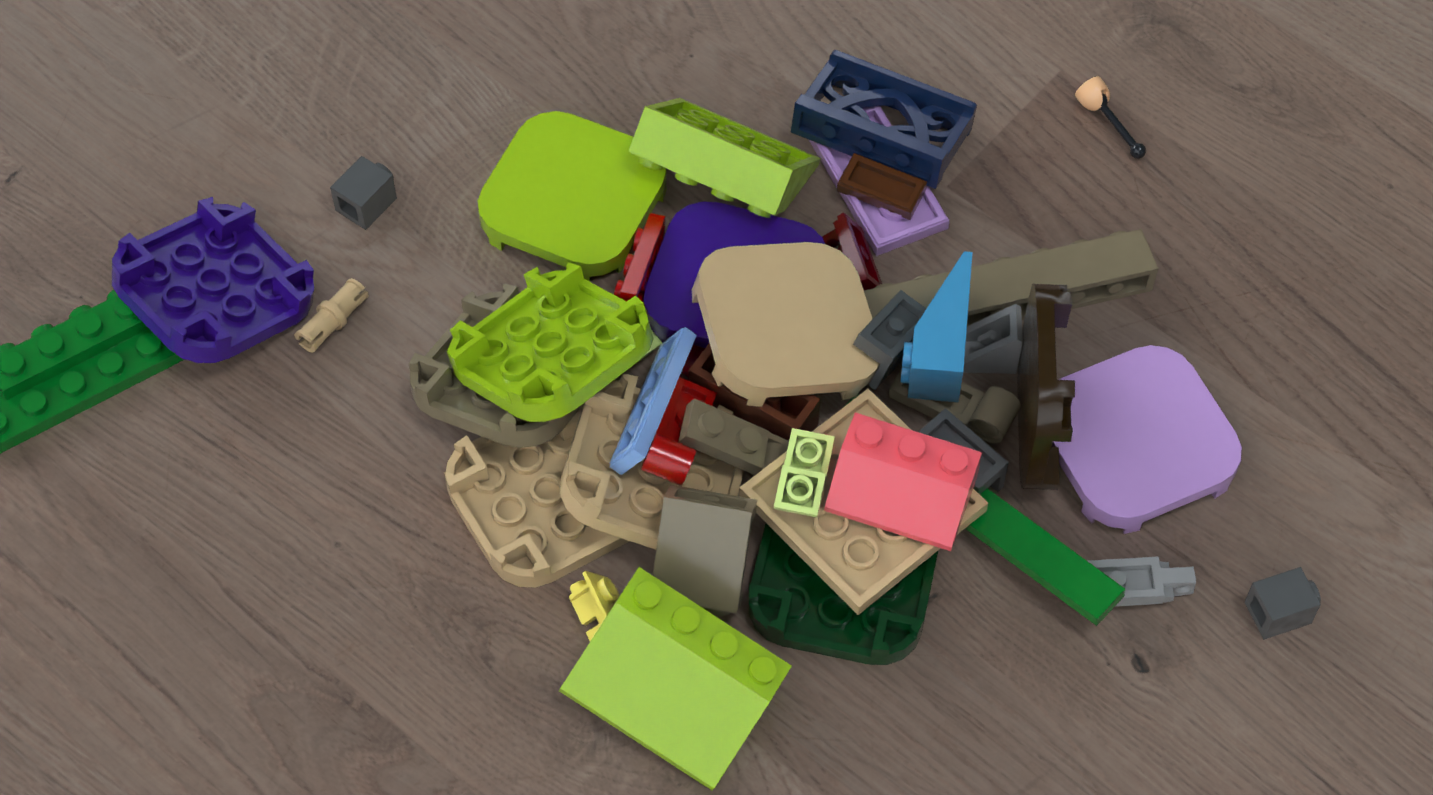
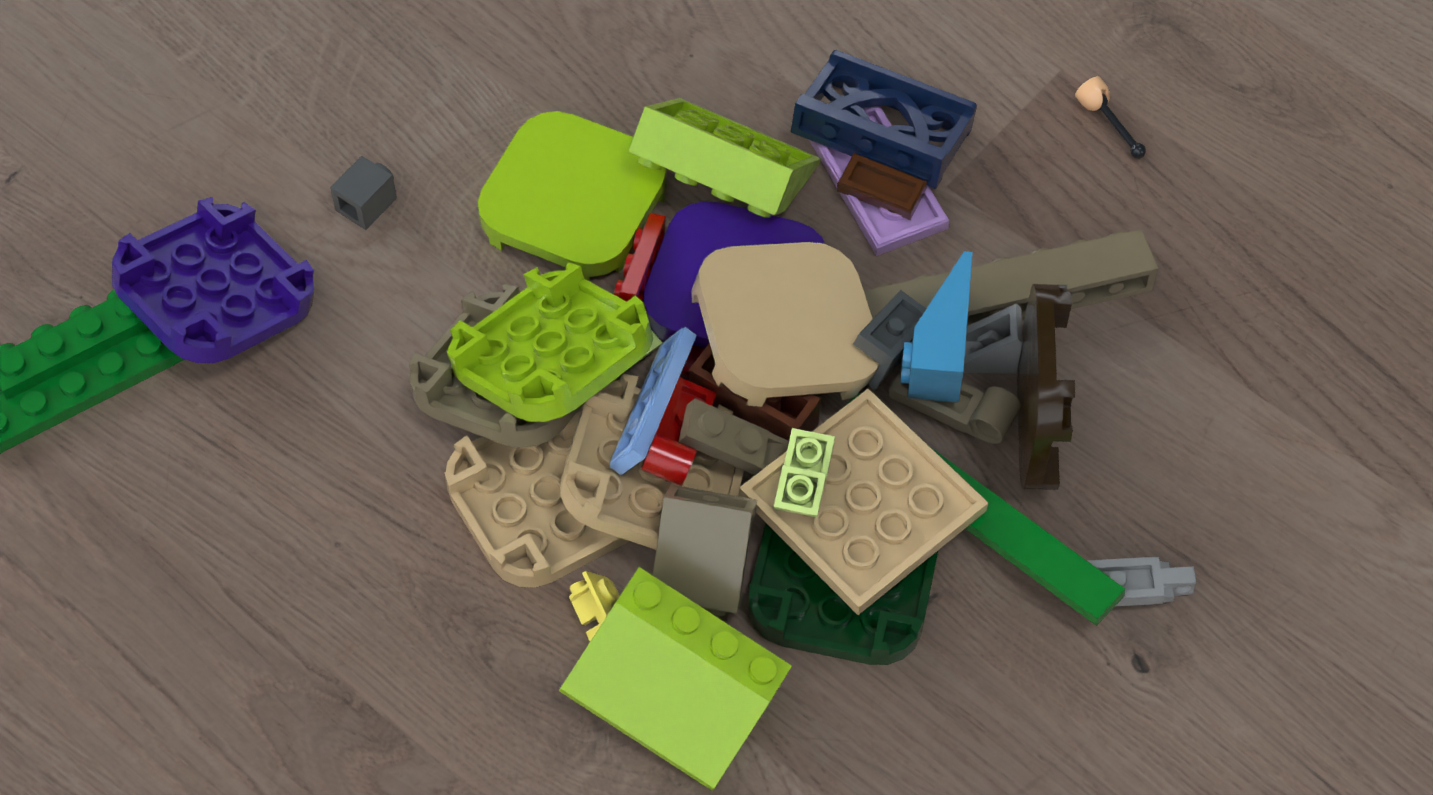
tan pin [294,278,369,353] -> none
dark red plate [822,212,882,291] -> none
coral slope [824,412,982,551] -> none
dark grey panel [918,408,1009,494] -> none
lavender tile [1052,345,1242,534] -> none
dark grey brick [1244,567,1321,640] -> none

